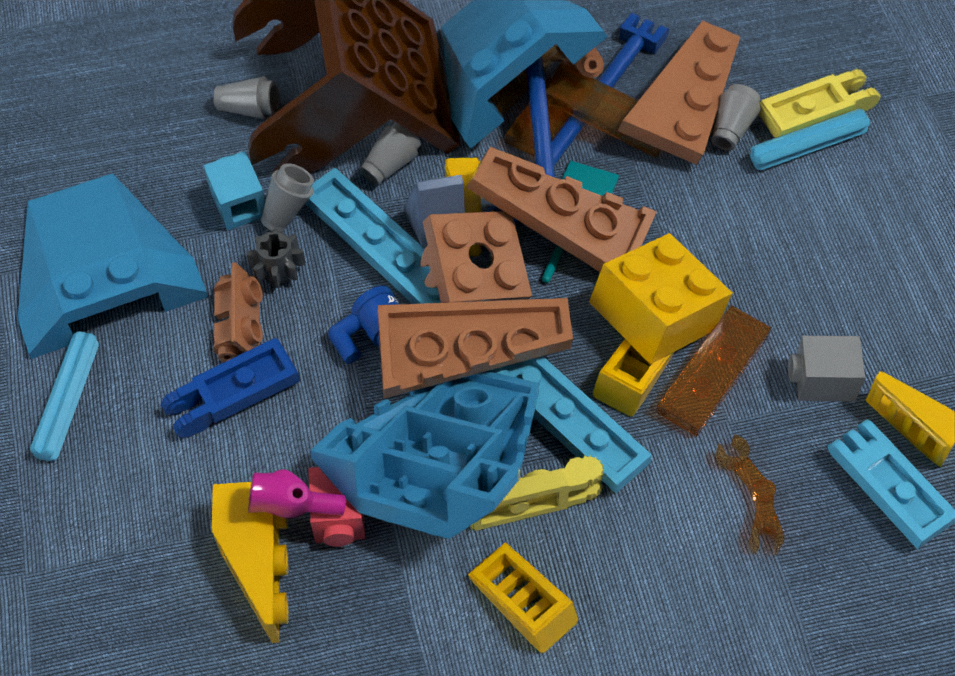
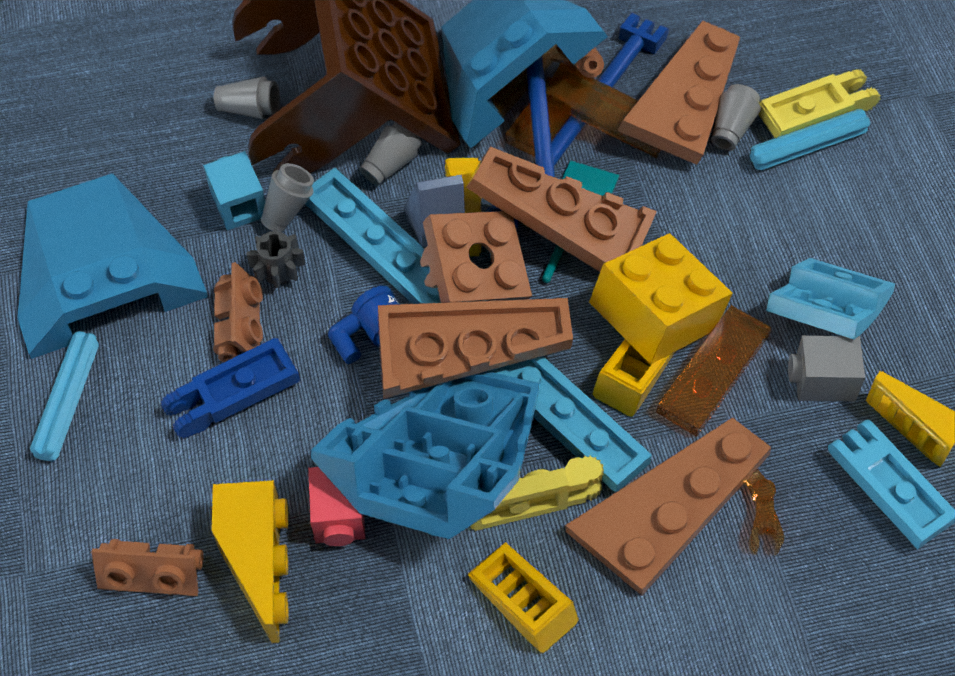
dark pink piece [248,469,346,519] -> none
none -> nougat hinge [91,539,204,596]
none -> nougat wing [565,417,772,596]
none -> medium azure slope [766,258,895,339]

